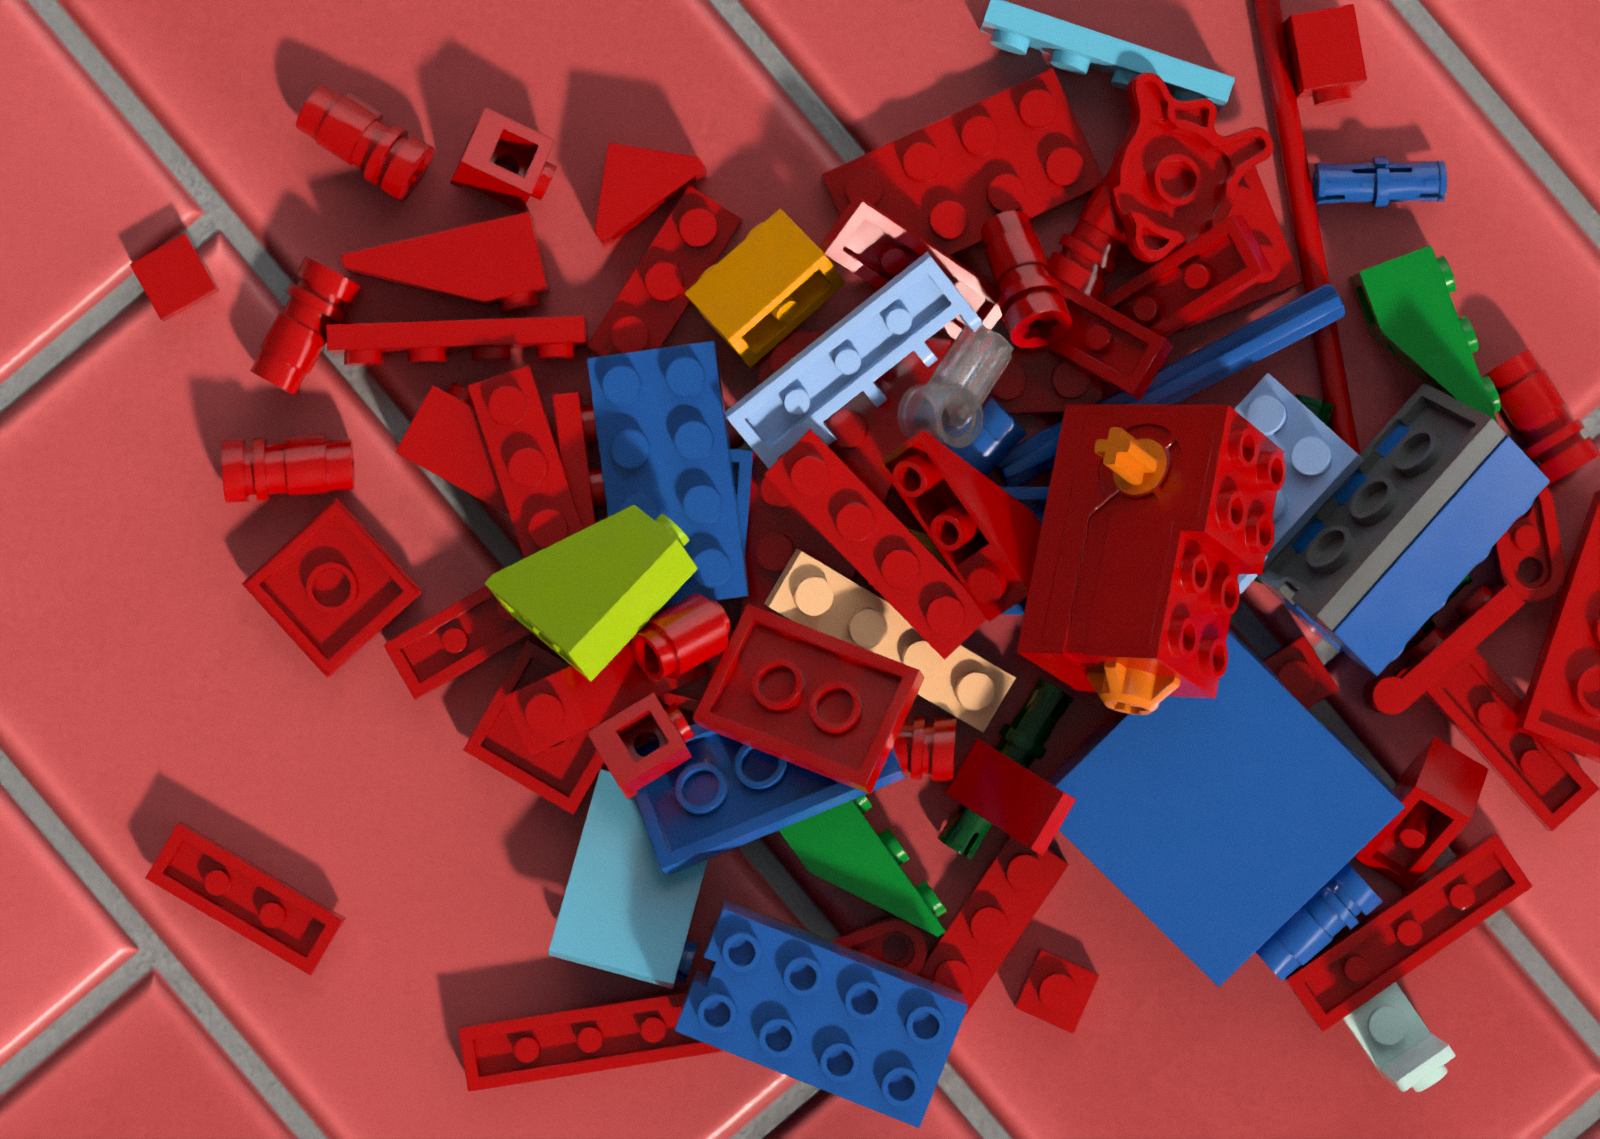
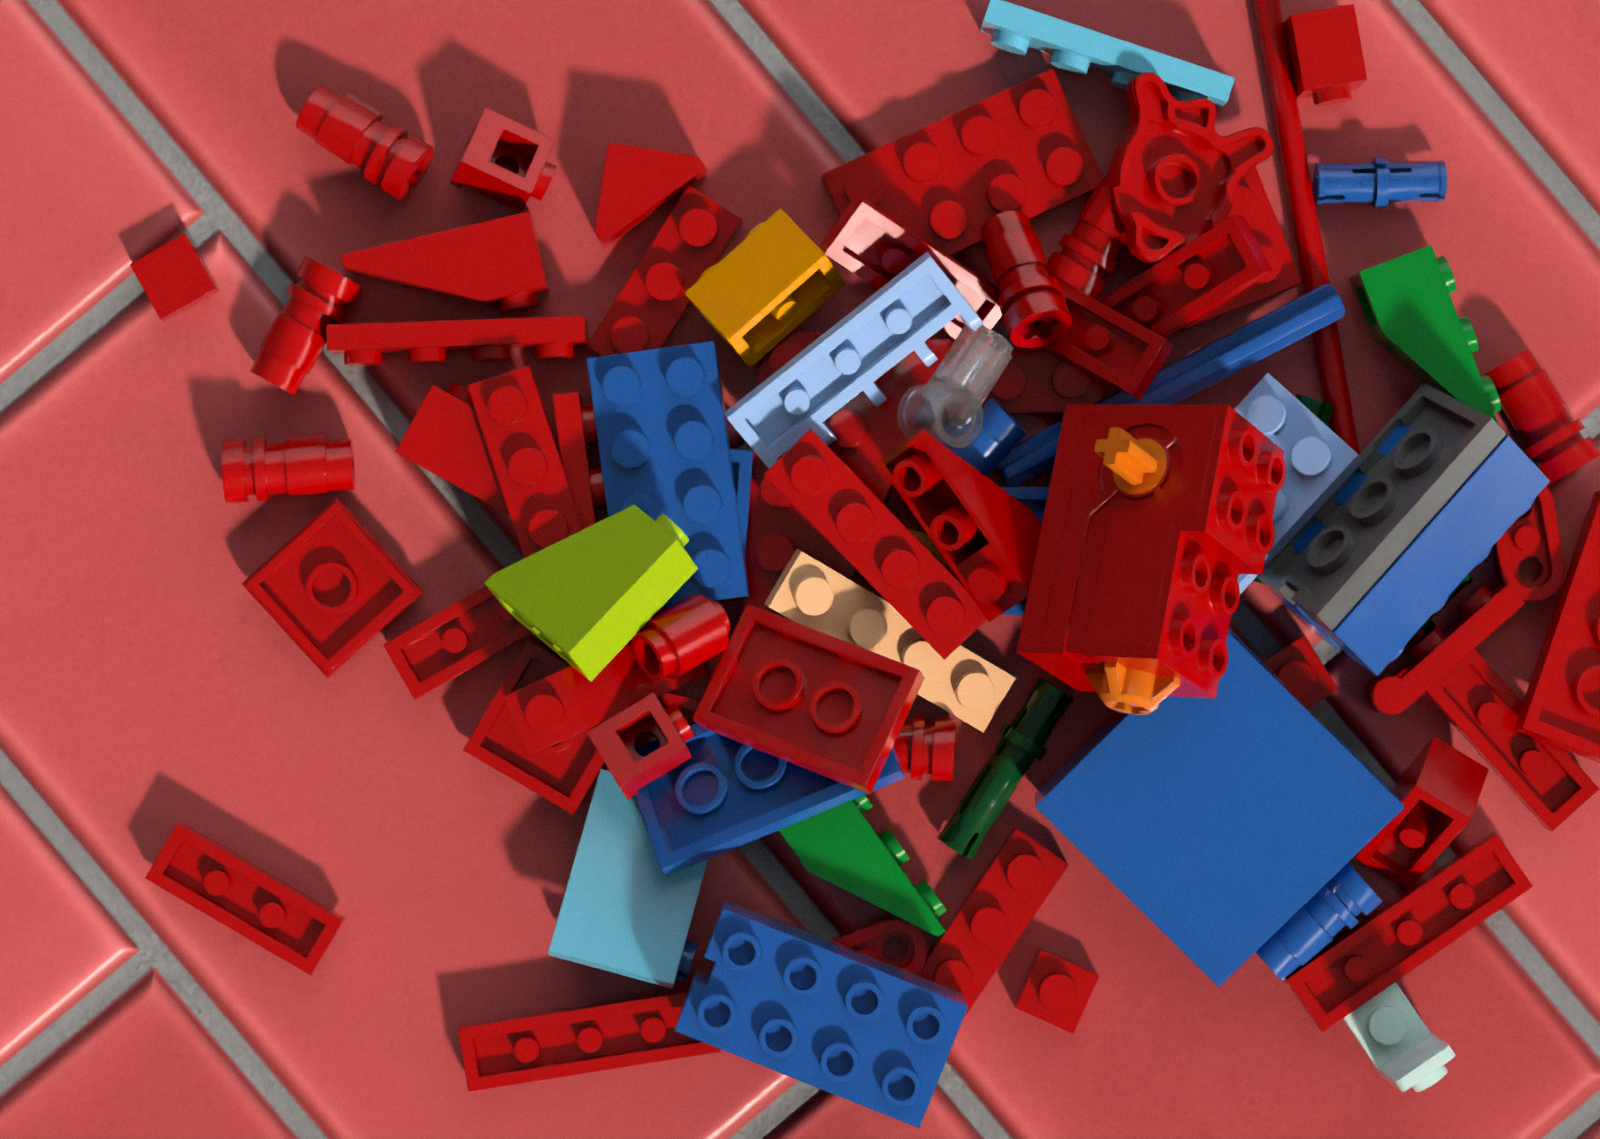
red tile [945,739,1076,855] -> none

